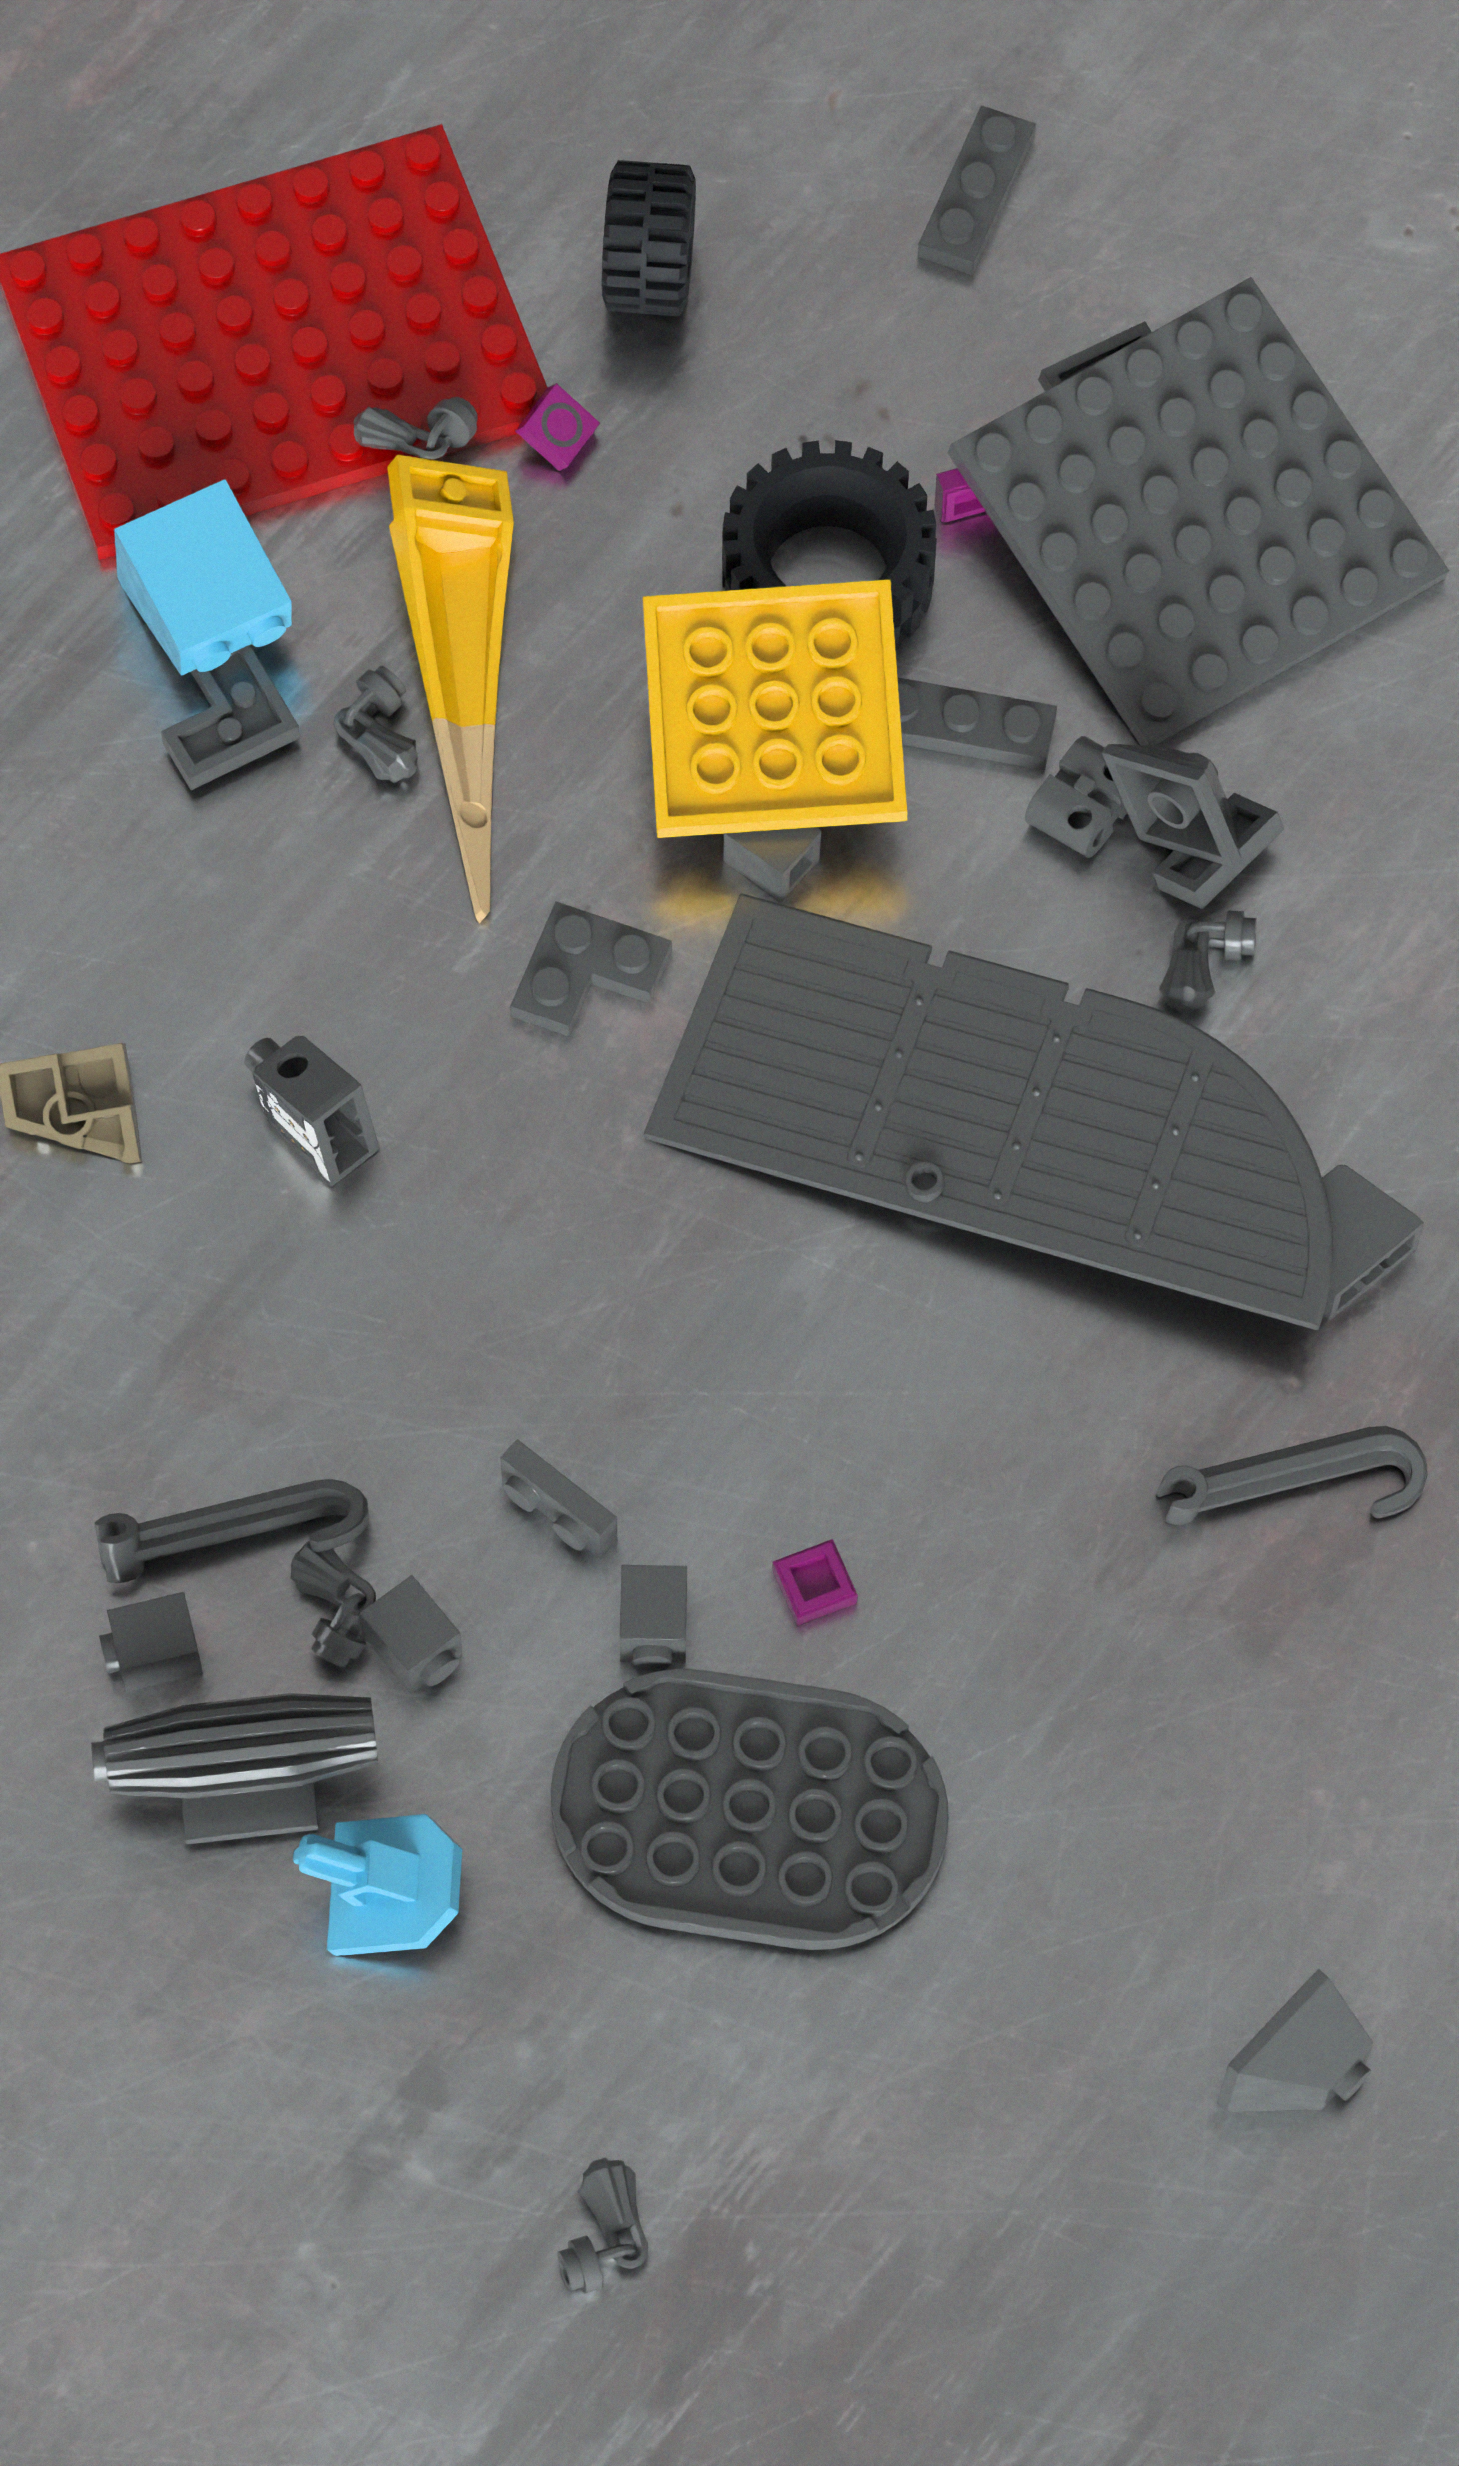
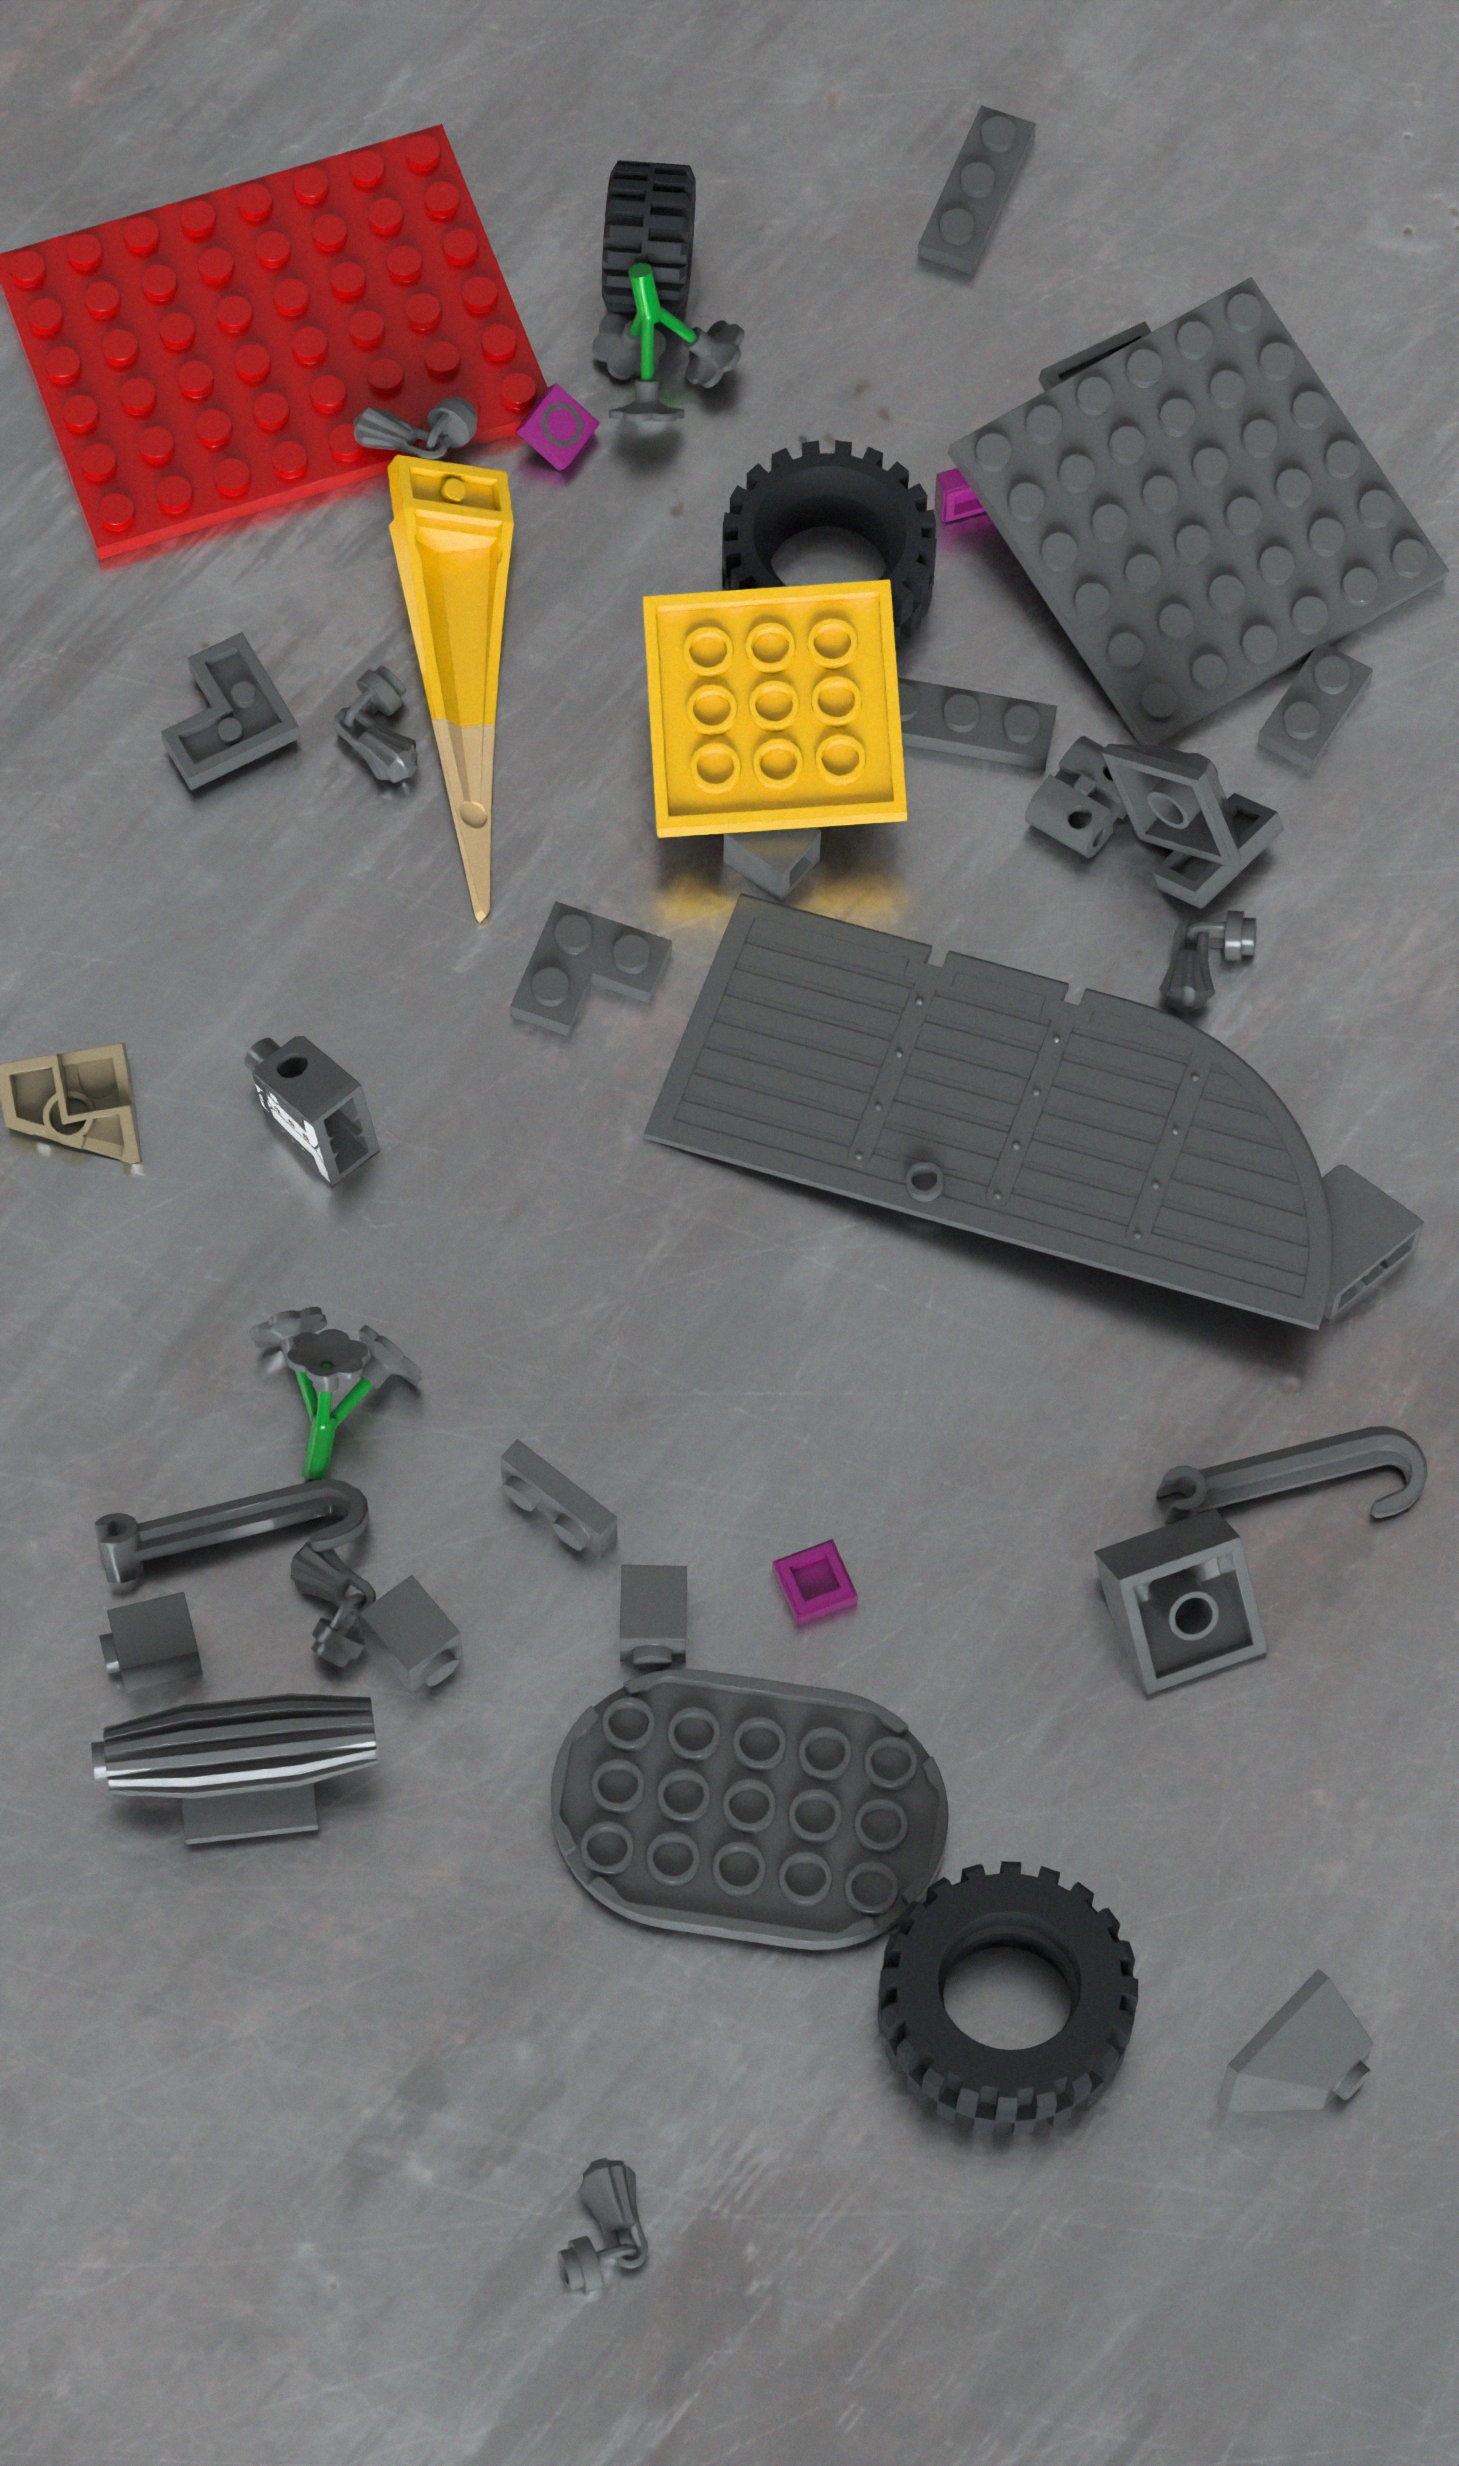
medium azure slope [114,479,292,676] -> none
medium azure piece [293,1814,462,1956] -> none
none -> dark grey plant [249,1307,422,1480]
none -> dark grey plant [592,263,745,422]
none -> black tyre [878,1861,1138,2135]
none -> dark grey slope [1094,1509,1268,1695]
none -> dark grey plate [1257,643,1373,772]

